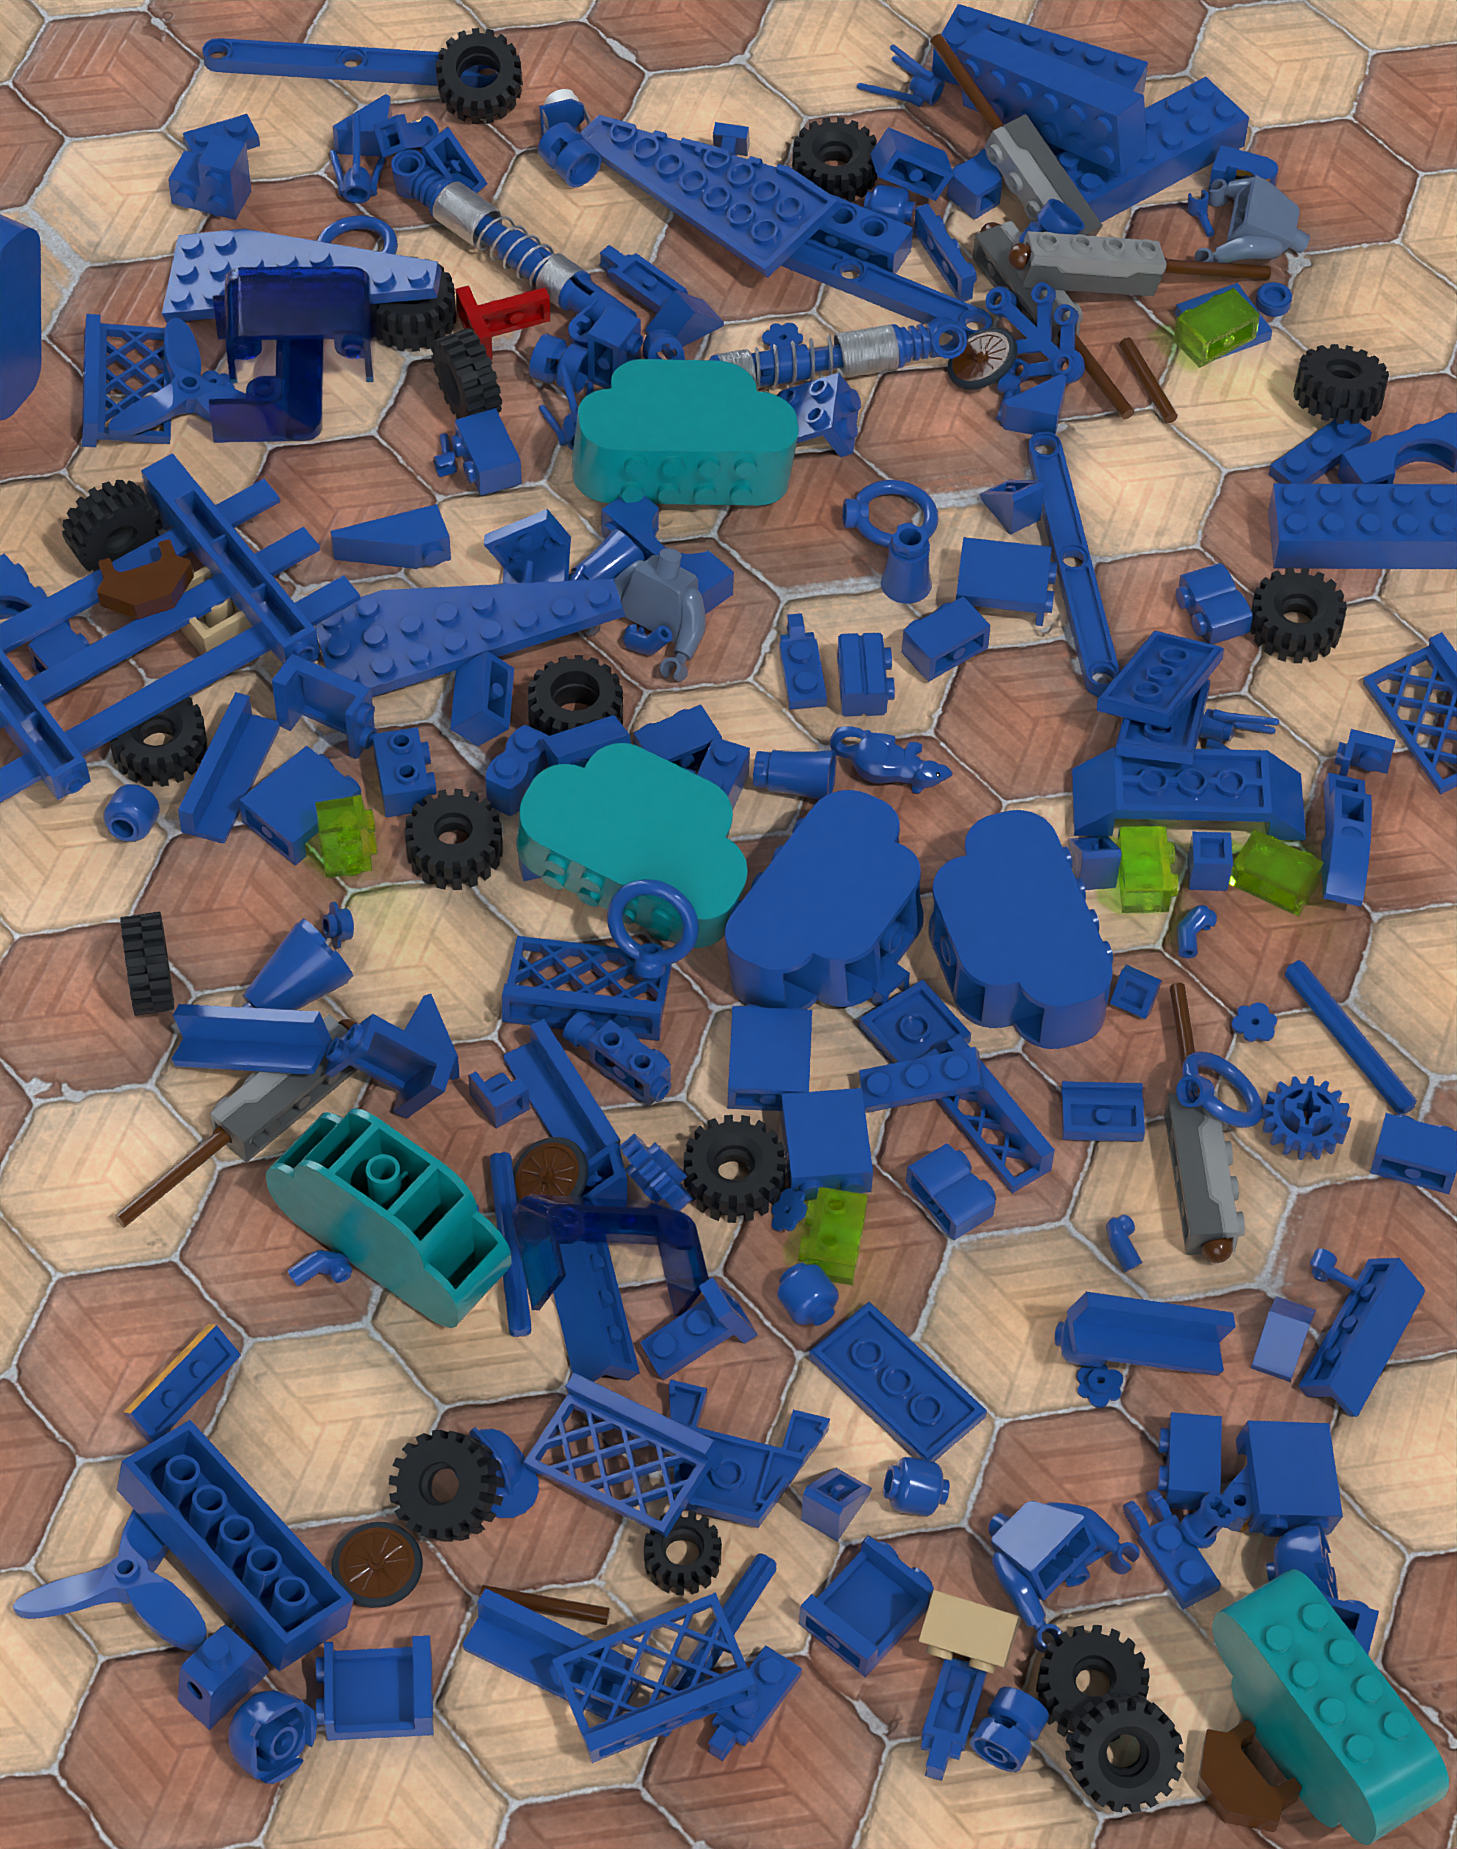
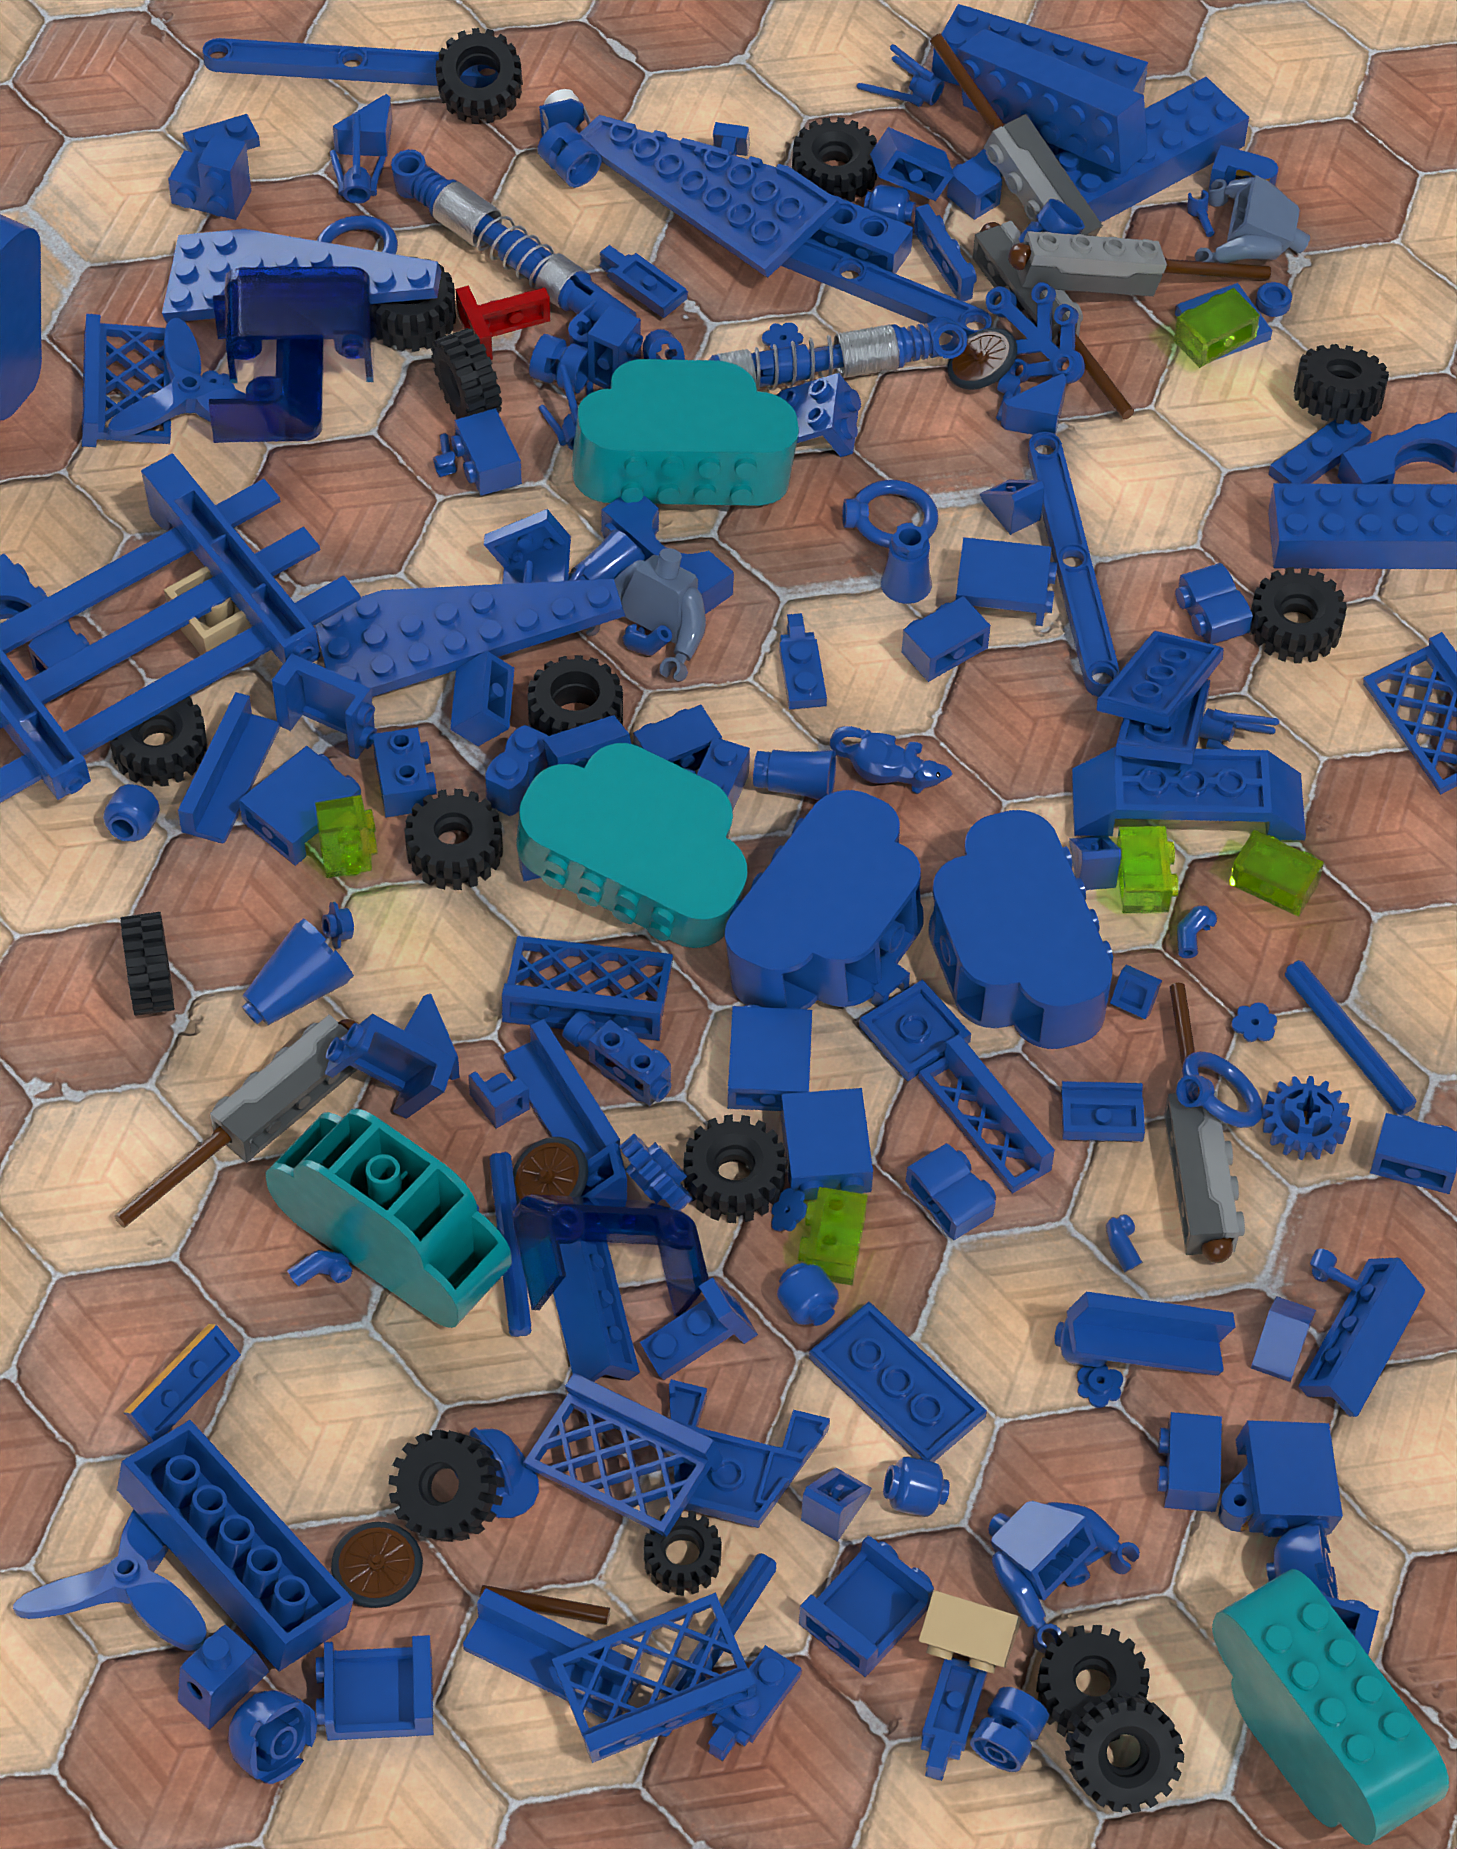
black tyre [62,480,162,572] -> none
reddish brown piece [97,539,194,619] -> none
blue panel [172,1004,332,1075] -> none
blue slope [330,504,451,569] -> none
blue leg [373,114,439,158] -> none
blue slope [421,127,488,193] -> none
blue piece [607,879,699,979] -> none
blue slope [645,290,724,355] -> none
blue brick [837,633,895,717] -> none
blue plate [859,1047,984,1113] -> none
reddish brown bar [1119,337,1178,423] -> none
blue hinge [1123,1489,1221,1610] -> none
blue bush [1181,1492,1237,1549] -> none
blue panel [1187,831,1233,891] -> none
reddish brown piece [1197,1720,1302,1832] -> none
blue slope [1321,773,1372,907] -> none
blue bracket [1334,729,1396,777] -> none

